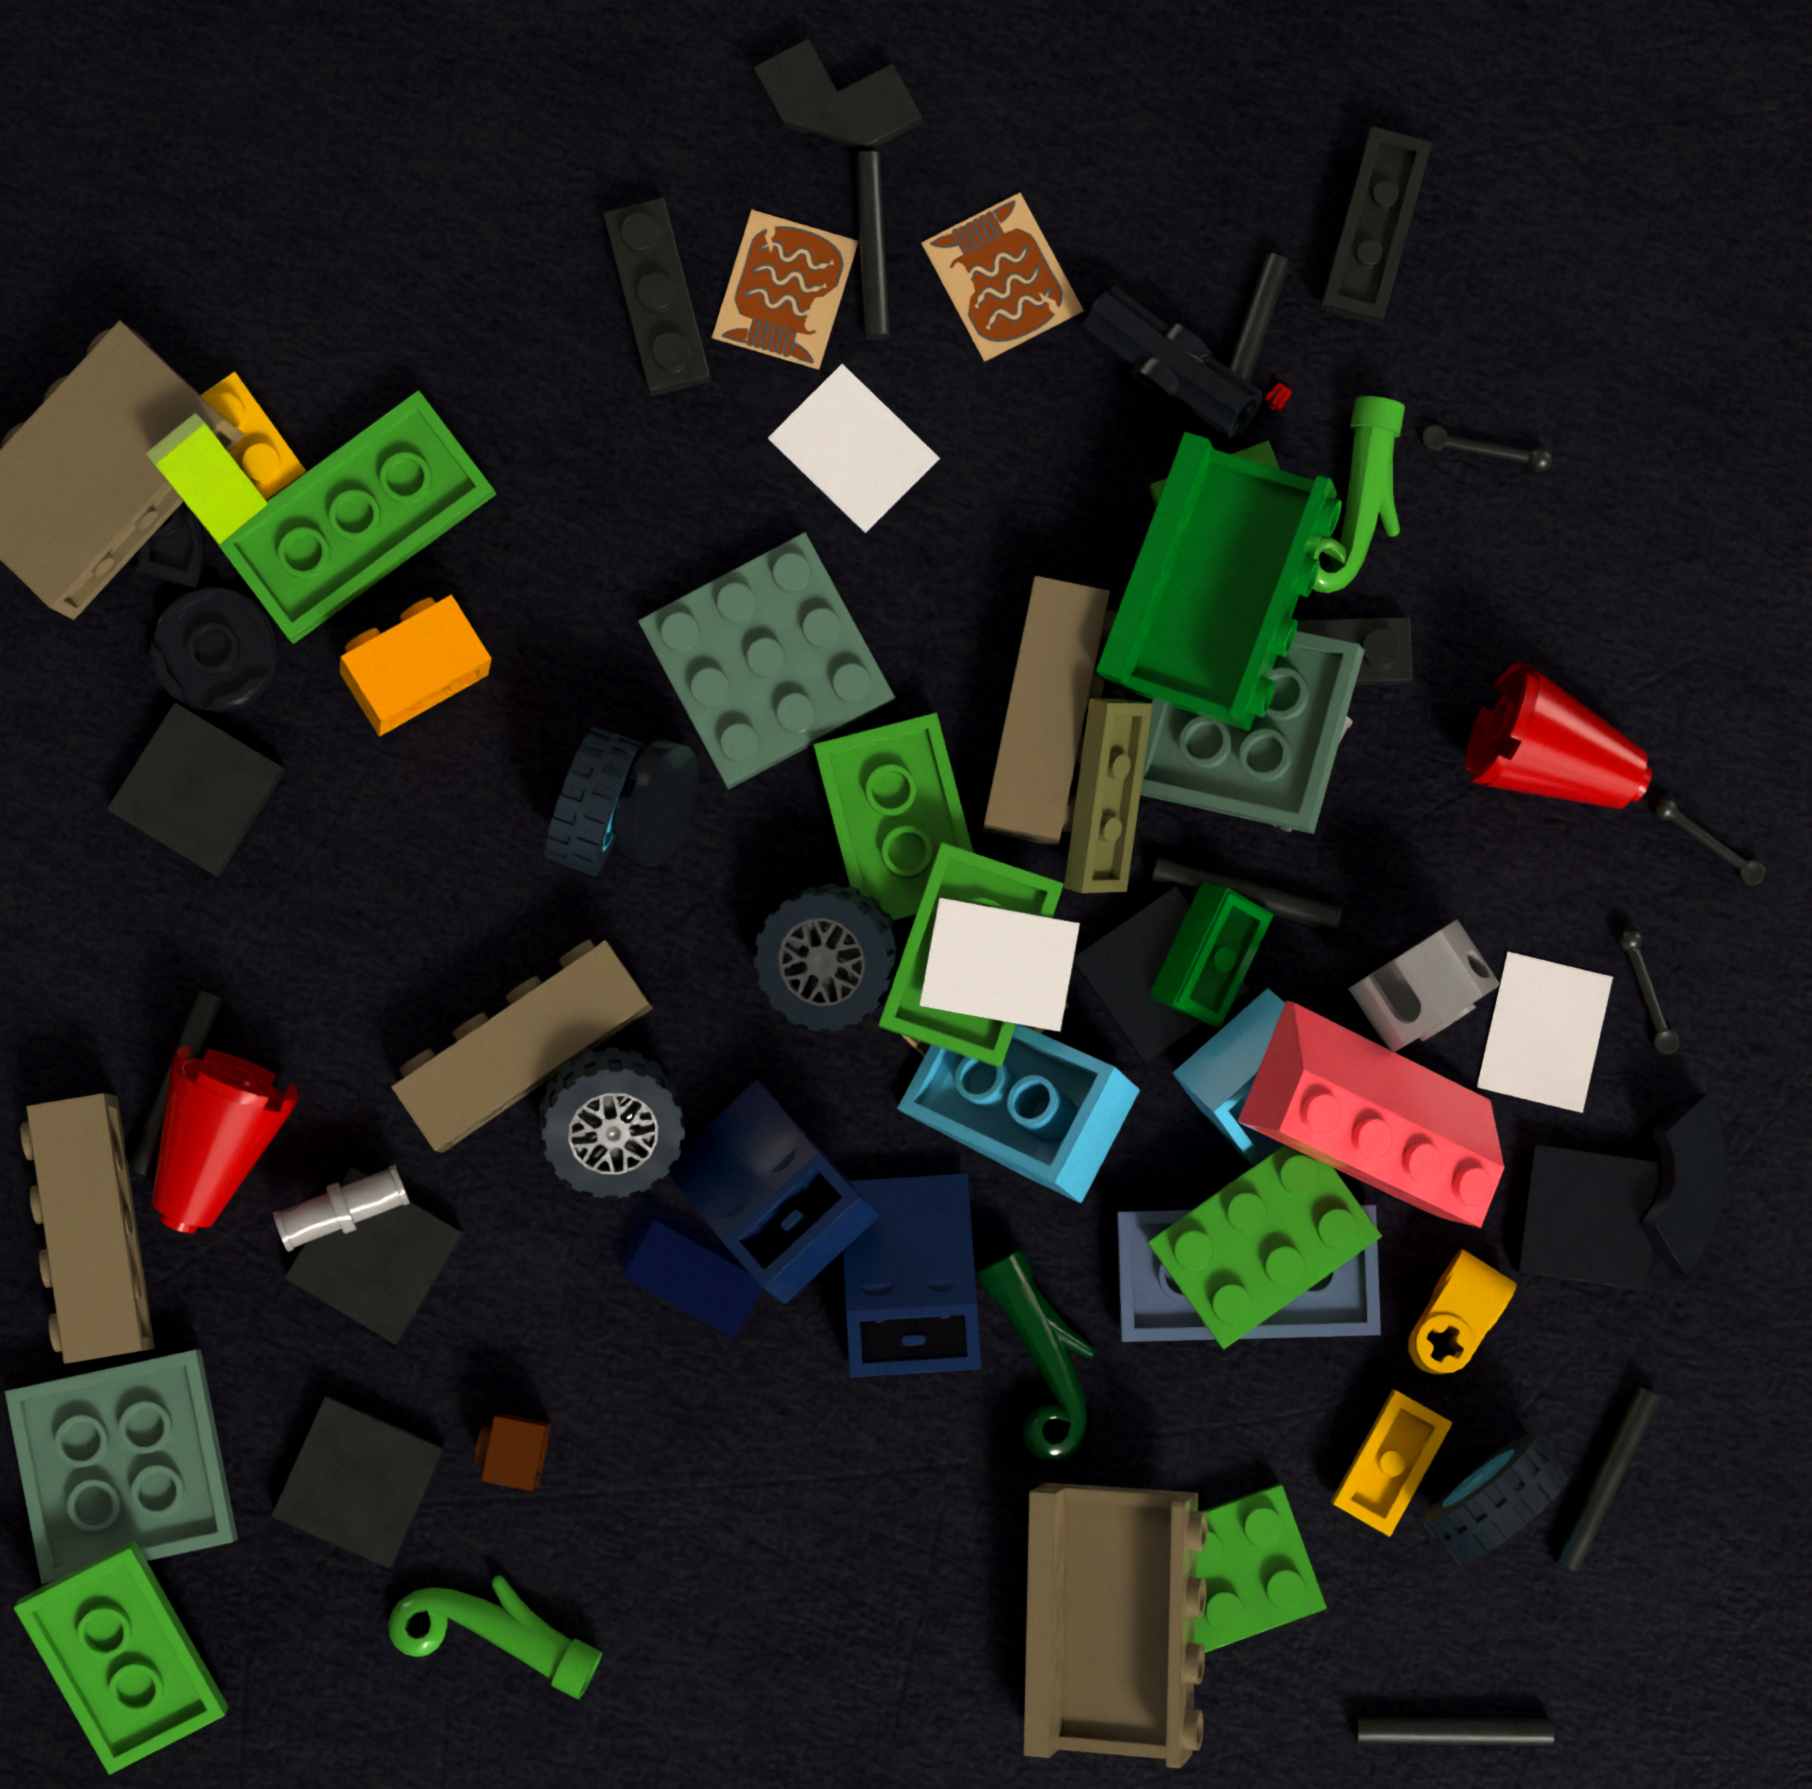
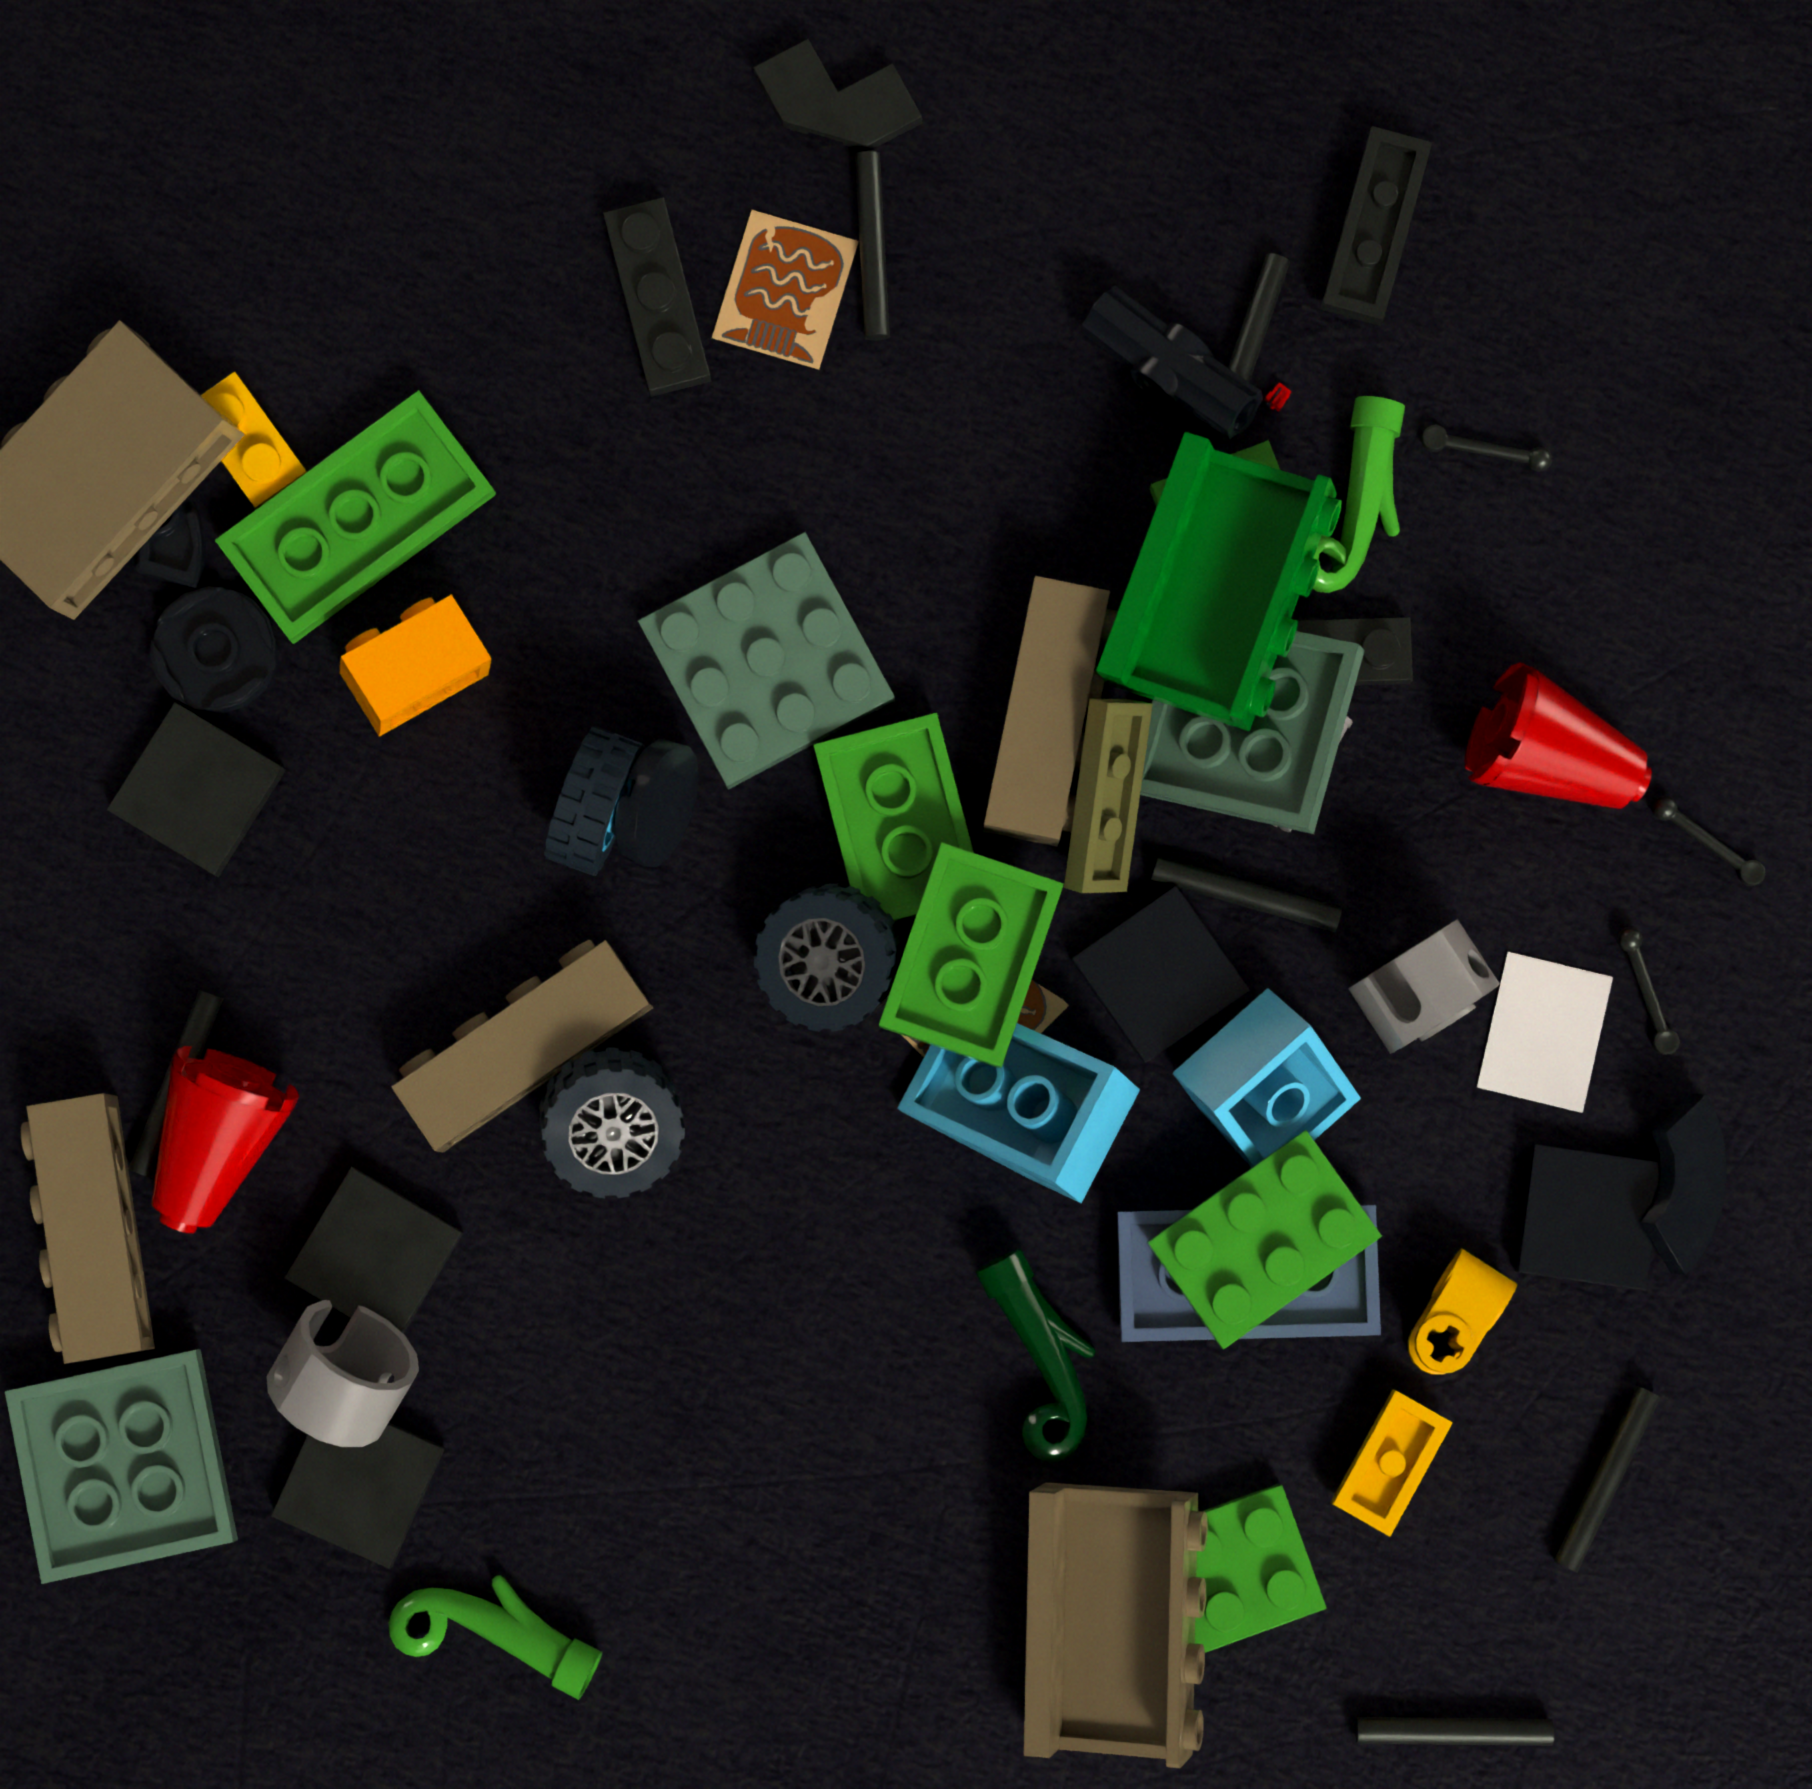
bright green plate [13,1540,229,1775] -> none
lime tile [145,413,268,544] -> none
light grey pin [273,1164,410,1252] -> none
reddish brown plate [474,1413,552,1491] -> none
clear blue tile [623,1219,763,1339] -> none
dark blue slope [669,1079,880,1304] -> none
white sticker [768,364,940,533] -> none
dark blue slope [843,1174,981,1378] -> none
white sticker [920,898,1080,1032] -> none
sticker [921,193,1084,362] -> none
green slope [1150,882,1274,1030] -> none
coral slope [1238,1001,1505,1228] -> none
black wheel [1422,1433,1569,1566] -> none
none -> light grey piece [266,1300,419,1447]

